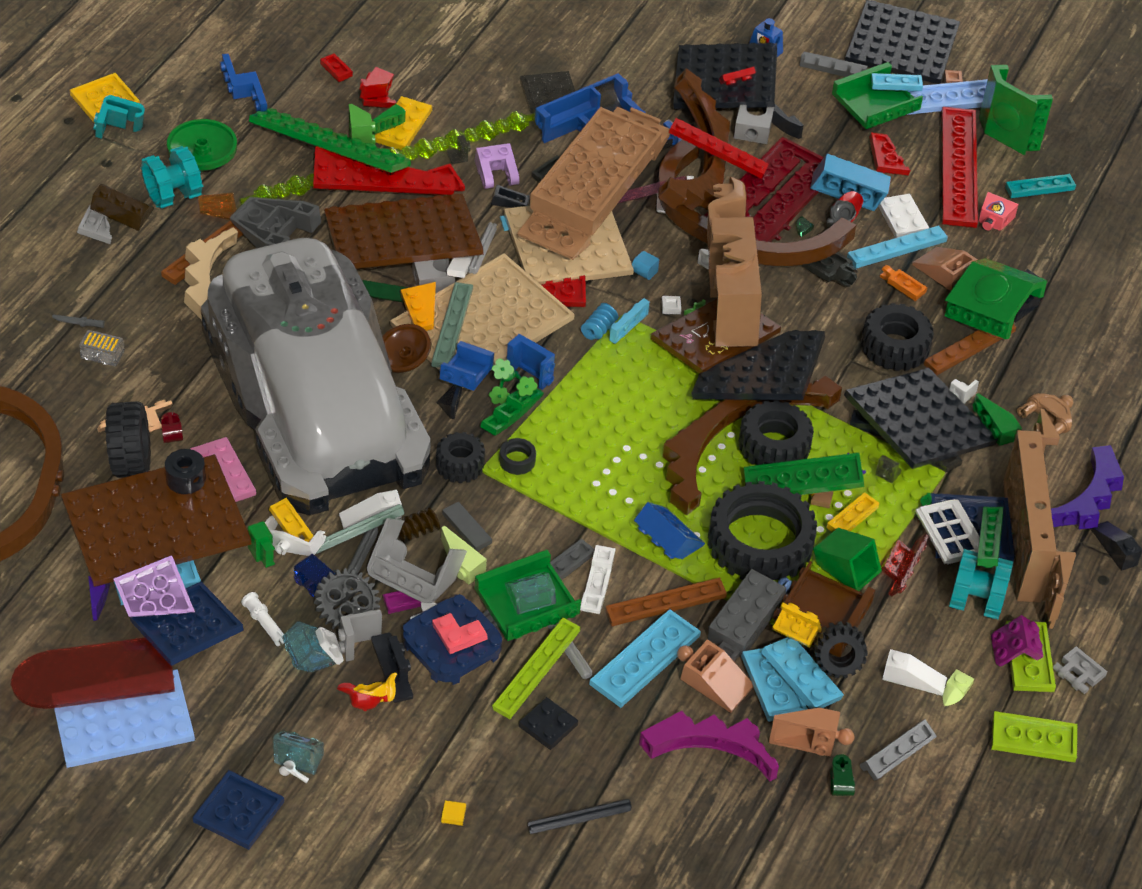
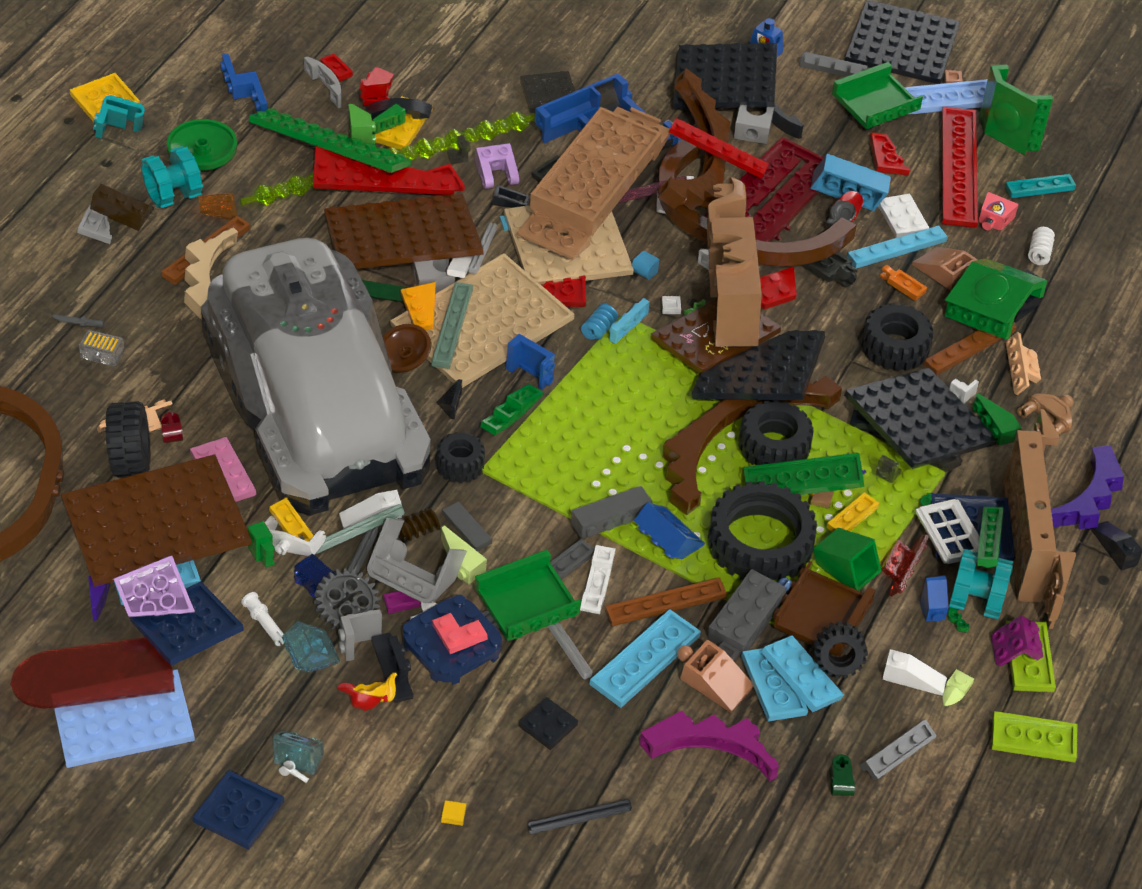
black piece [165,449,206,494] -> none
dark grey wedge [230,197,321,248] -> none
white tile [315,627,344,665] -> none
blue panel [440,341,494,391] -> none
bright green plant [489,358,537,404] -> none
lime plate [492,618,580,719] -> none
black tyre [499,438,536,475] -> none
clear light blue slope [505,572,556,615] -> none
red plate [719,67,756,86] -> none
nougat slope [769,708,854,757] -> none
yellow bracket [773,602,822,648] -> none
clear green tile [796,216,814,237] -> none
medium azure plate [871,73,923,91] -> none
light grey plate [1053,646,1108,694] -> none
none -> light grey slope [304,57,341,108]
none -> black slope [365,98,432,120]
none -> dark grey brick [571,486,653,539]
none -> red wing [760,267,797,310]
none -> blue slope [920,576,948,622]
none -> green piece [948,607,970,633]
none -> light nougat bracket [1006,332,1041,395]
none -> white piece [1028,227,1055,265]

